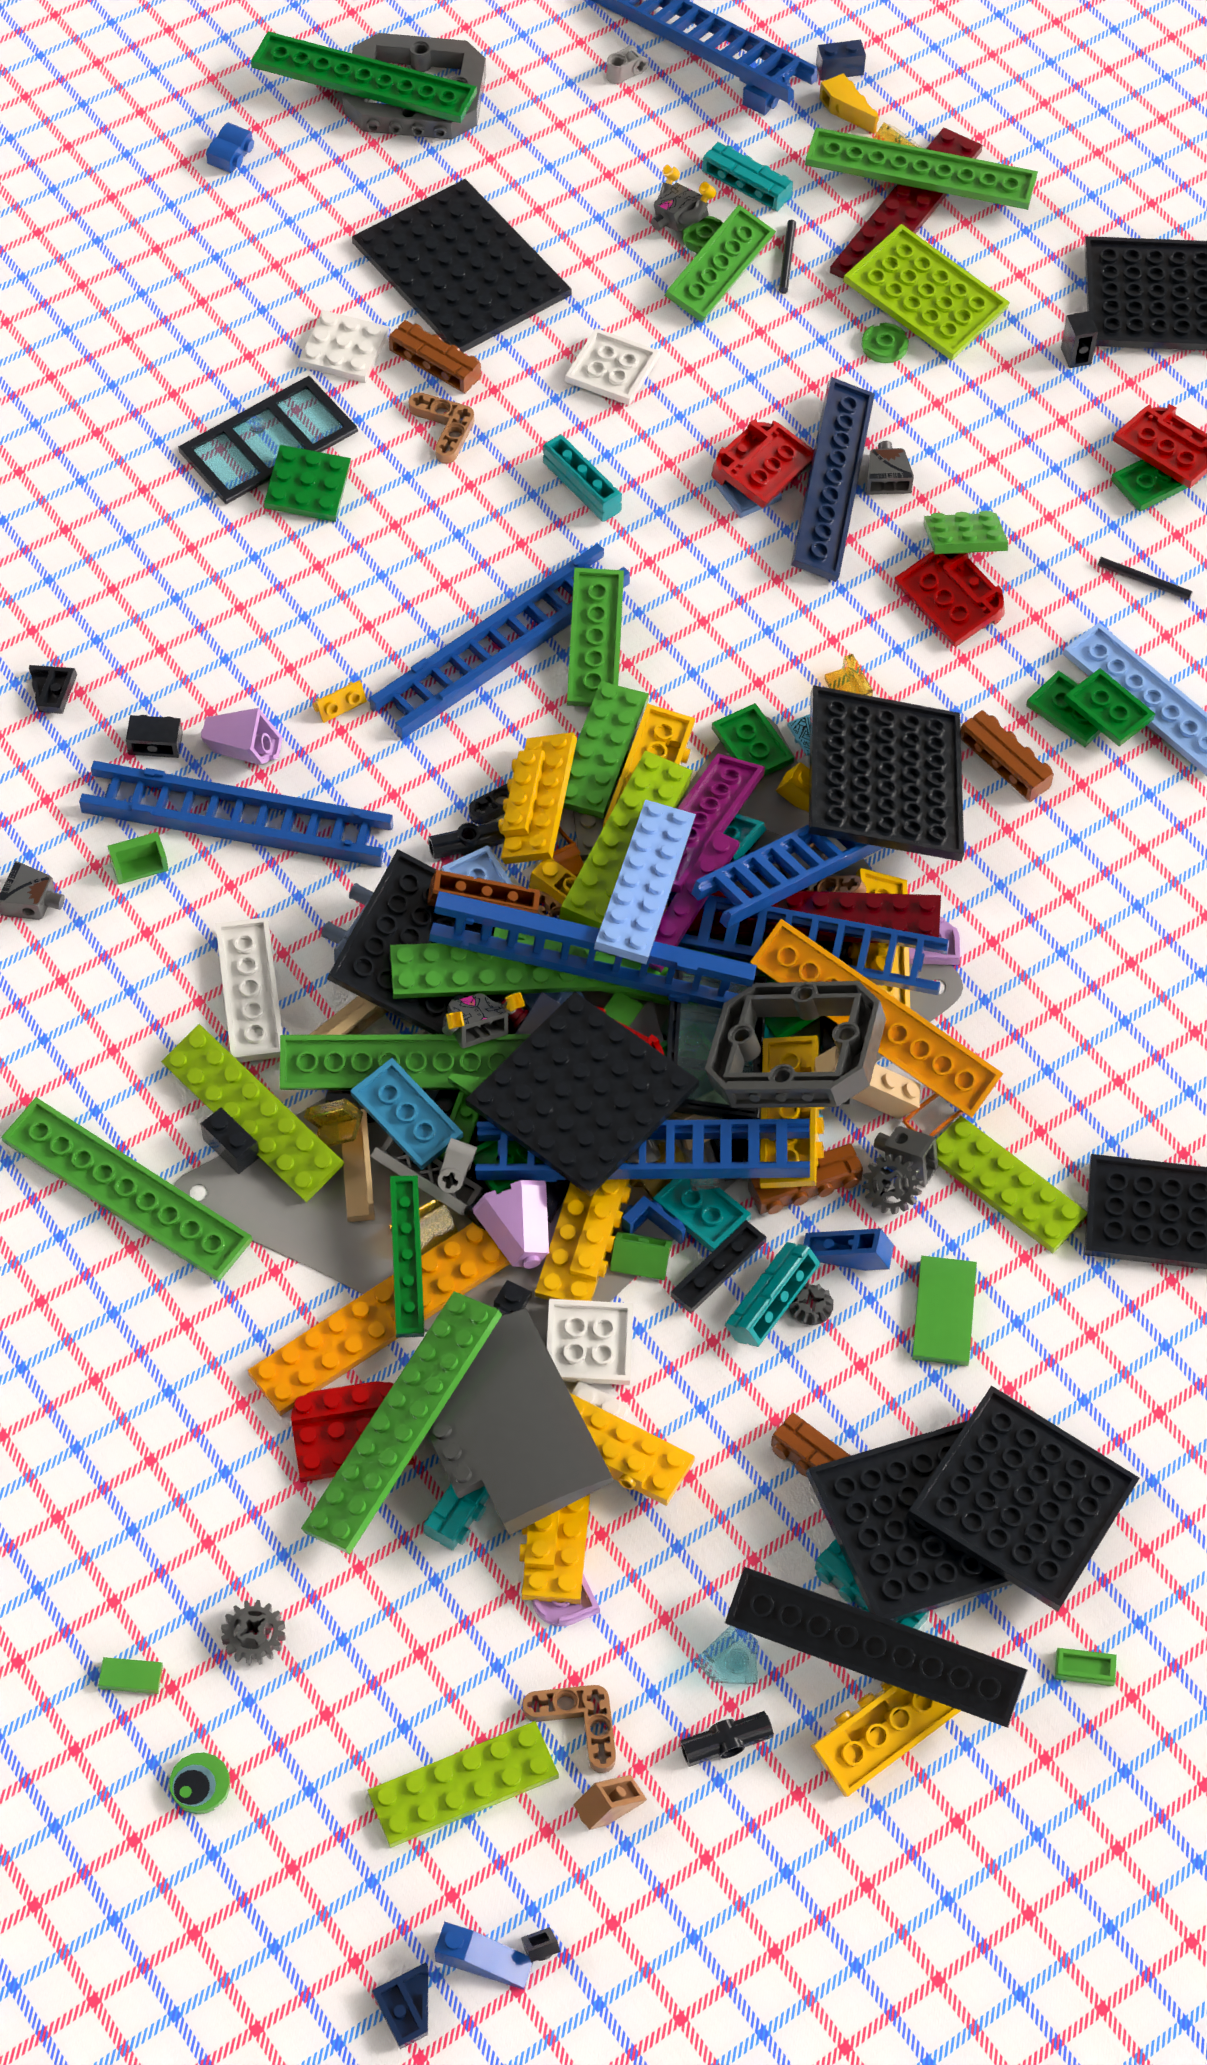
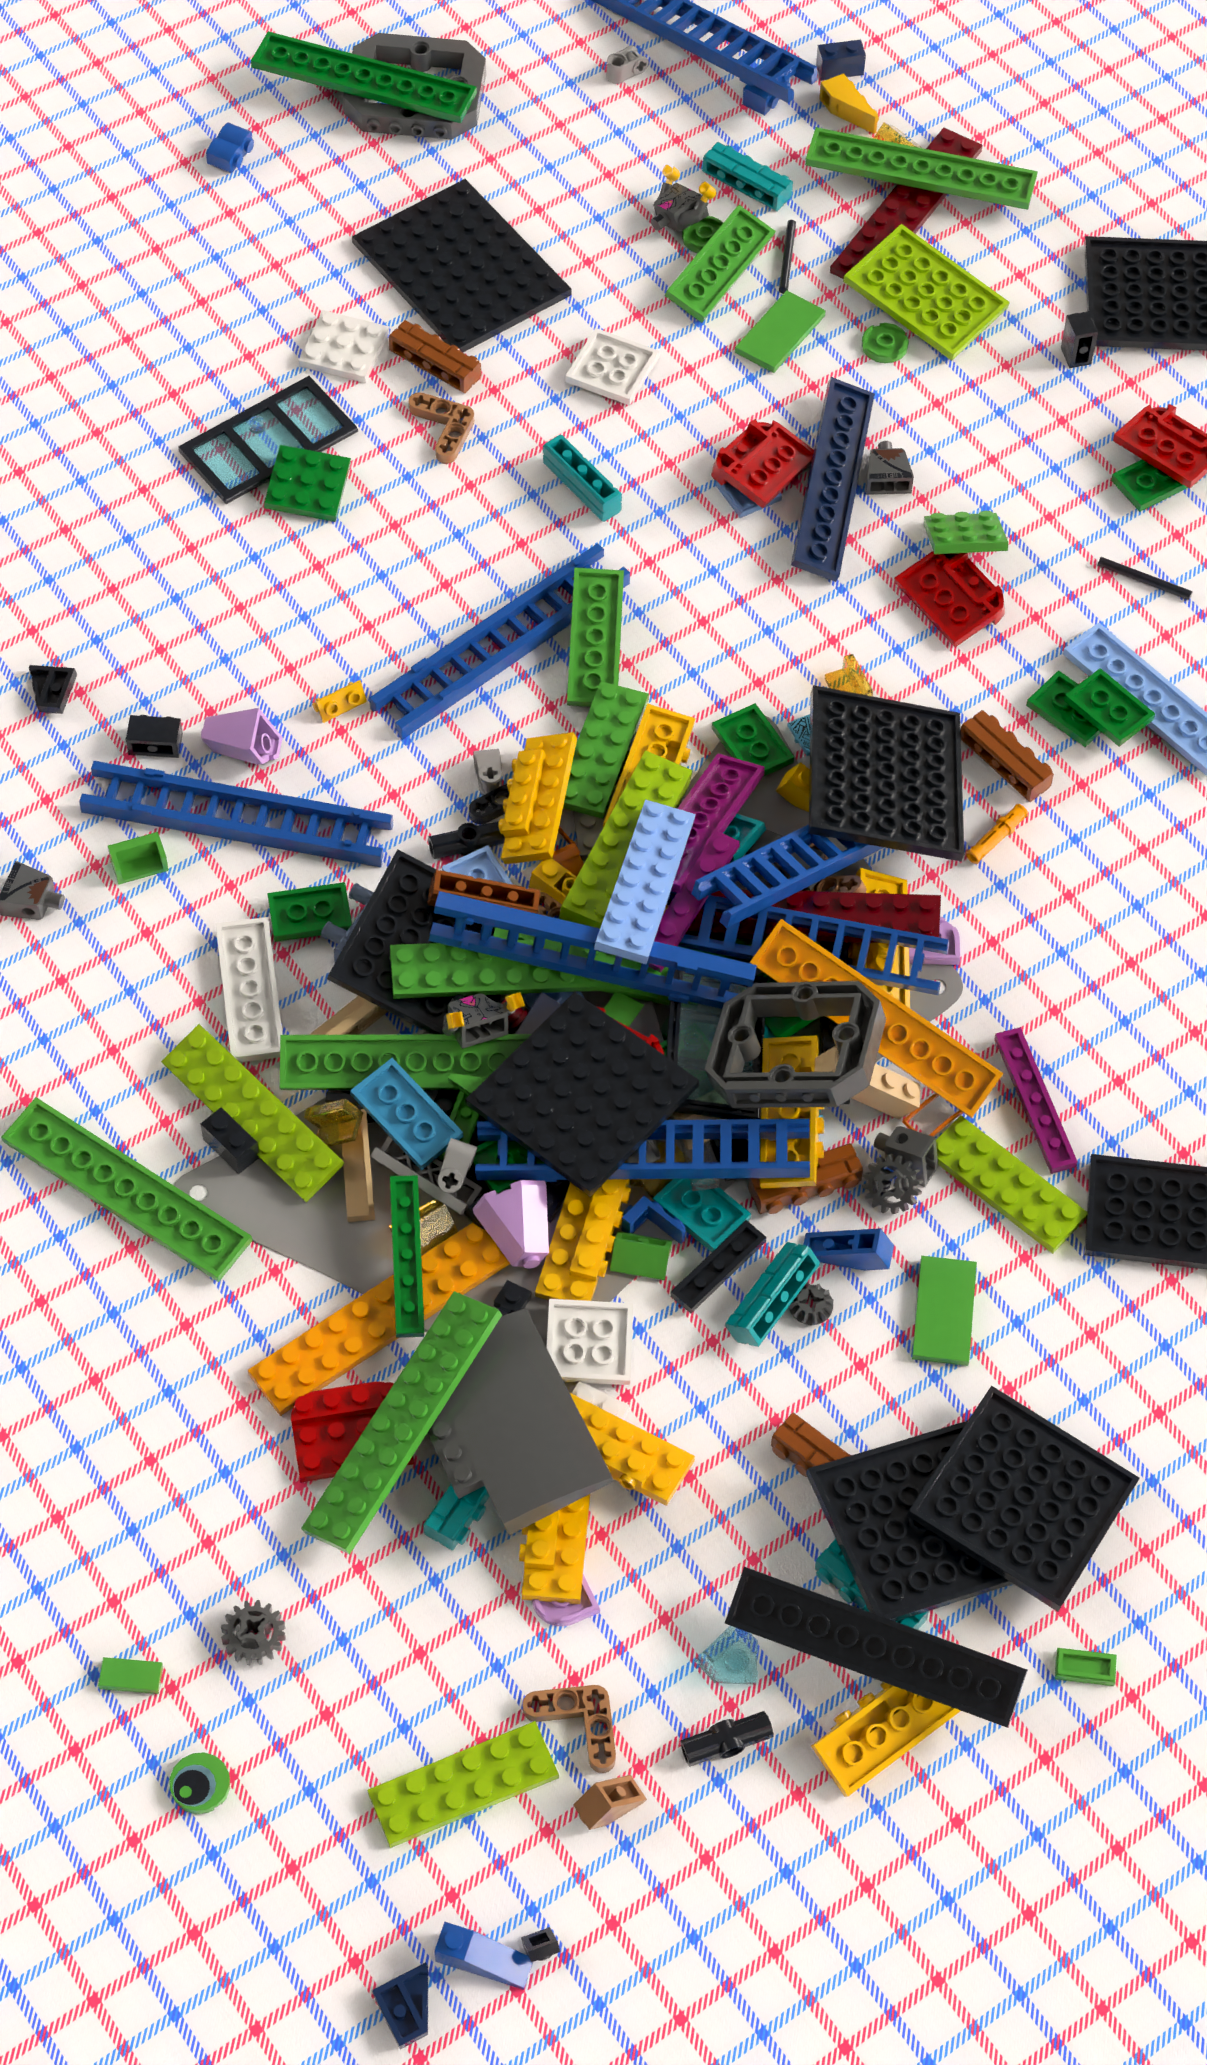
none -> green plate [267,882,352,942]
none -> light grey piece [473,749,502,795]
none -> bright green tile [735,290,826,373]
none -> light orange pin [966,804,1028,864]
none -> magenta plate [994,1027,1078,1174]

